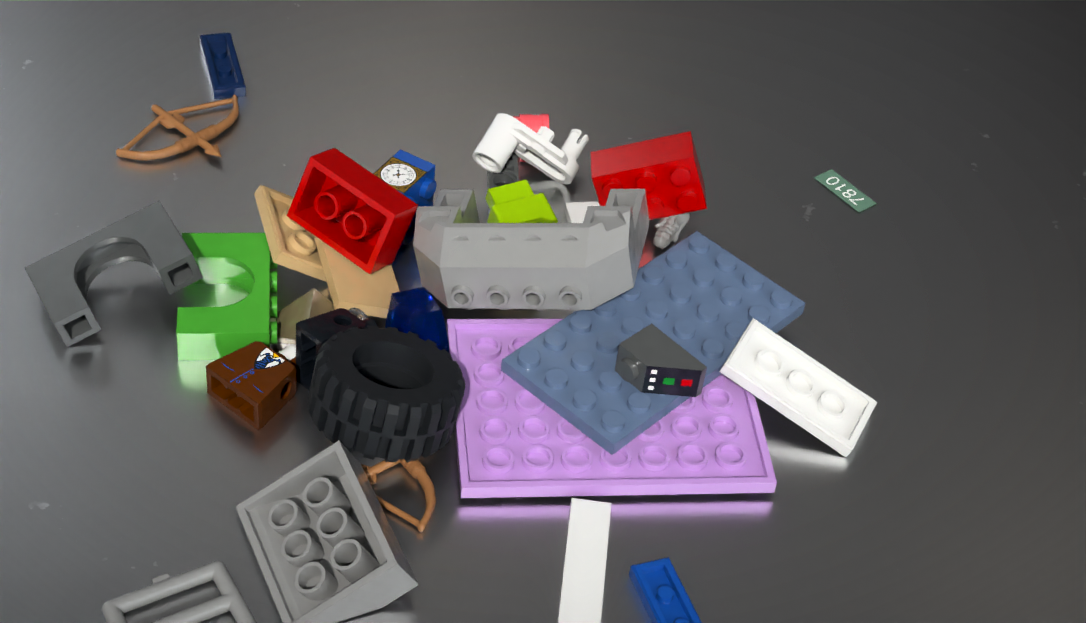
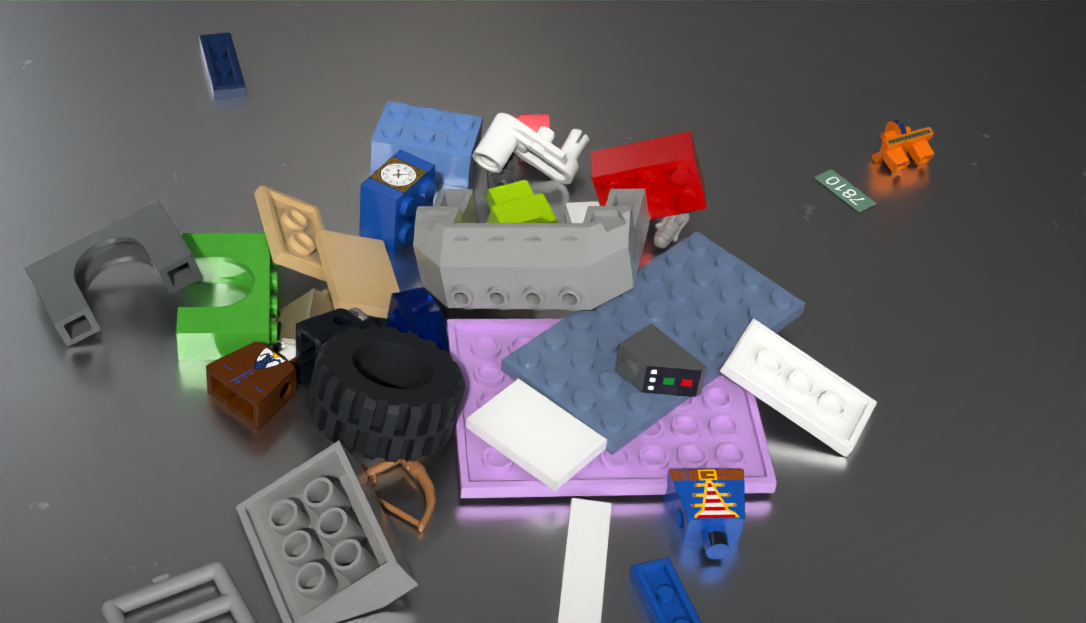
medium nougat piece [116,94,239,161] -> none
red brick [287,148,418,274] -> none
none -> medium blue brick [370,101,483,188]
none -> white tile [466,379,607,491]
none -> blue torso [664,469,745,559]
none -> orange hips [871,120,935,174]

